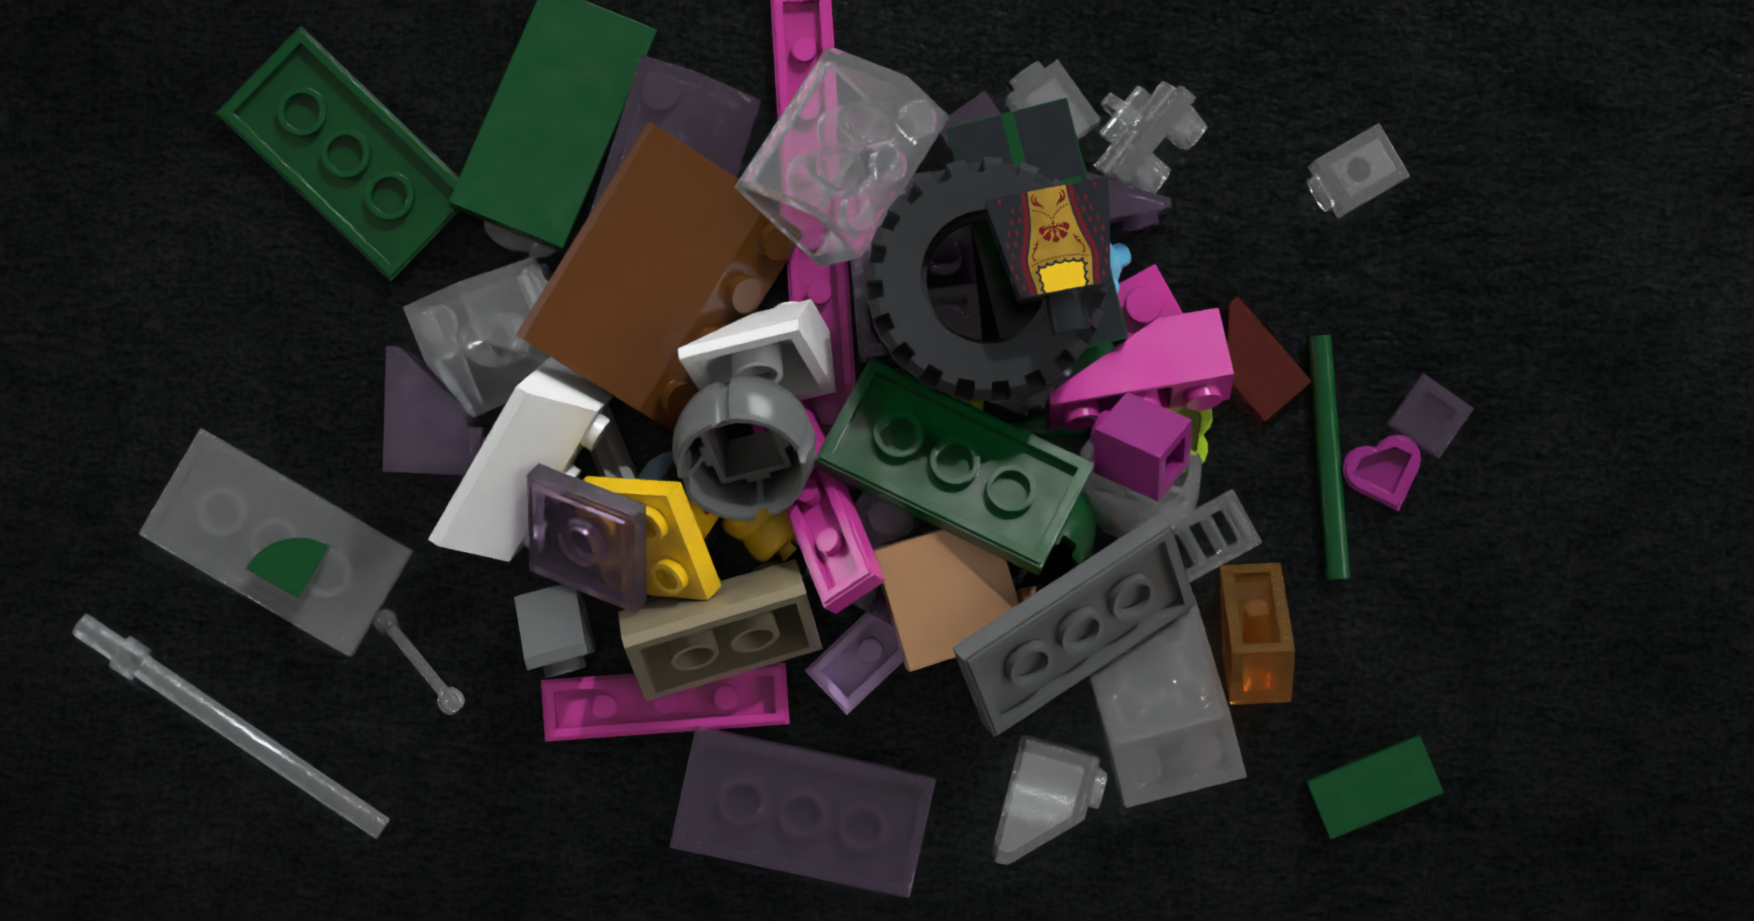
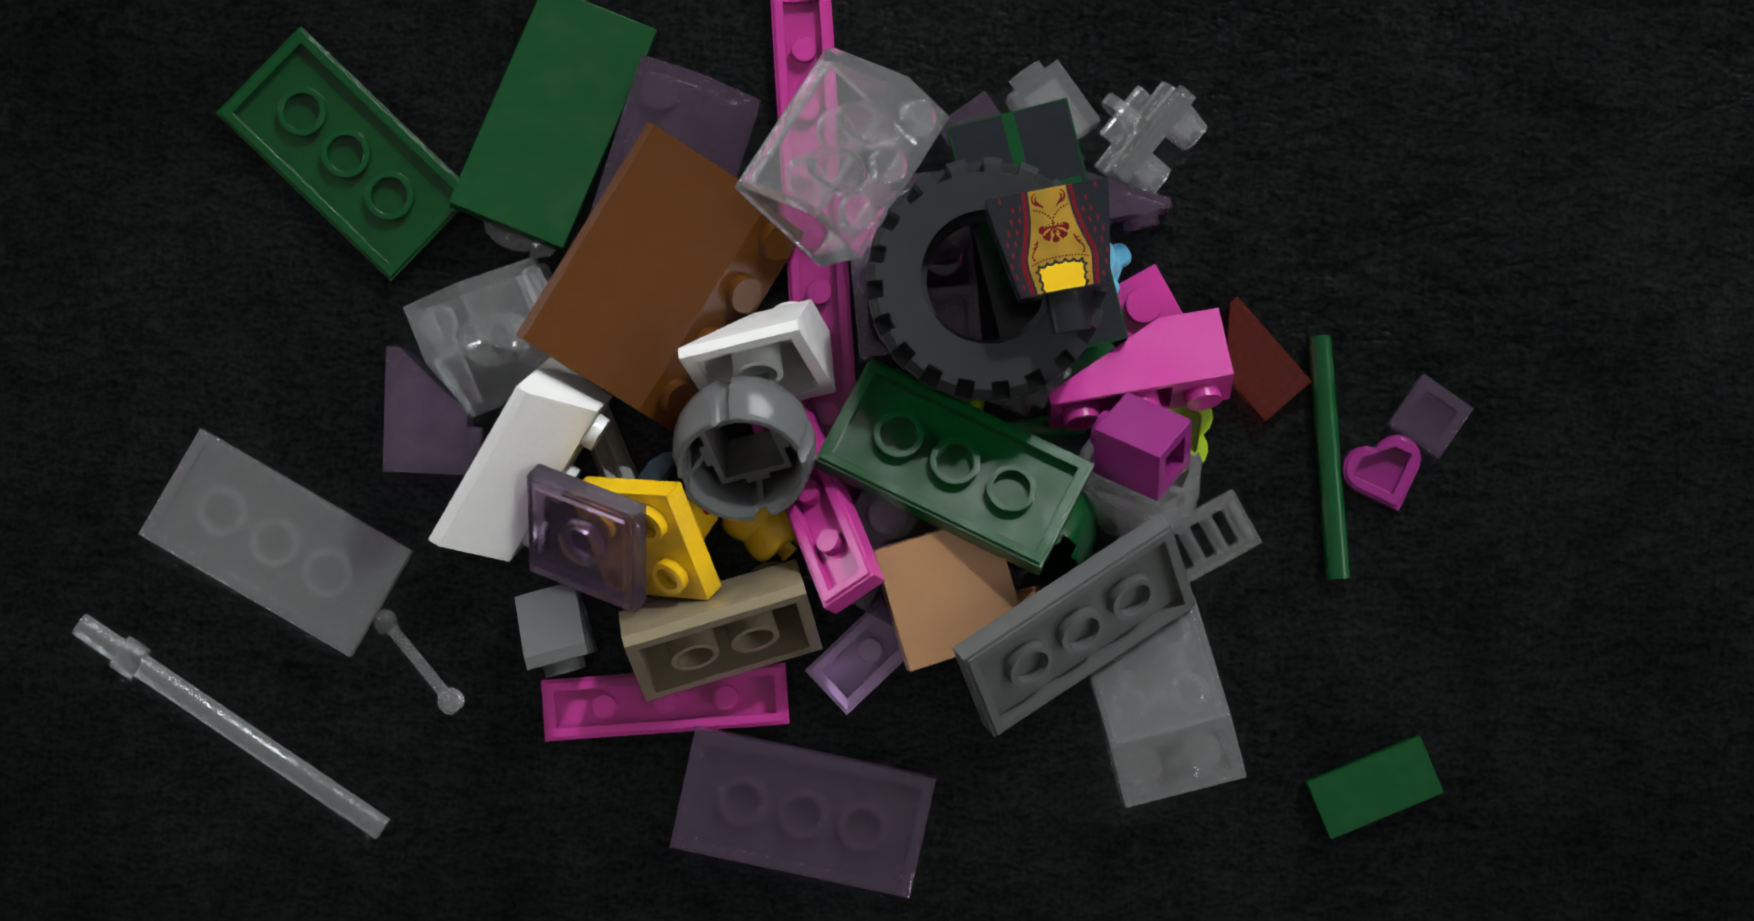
dark green tile [245,537,332,599] -> none
clear slope [991,734,1107,865] -> none
clear orange slope [1219,563,1295,705] -> none
clear brick [1307,123,1410,219] -> none

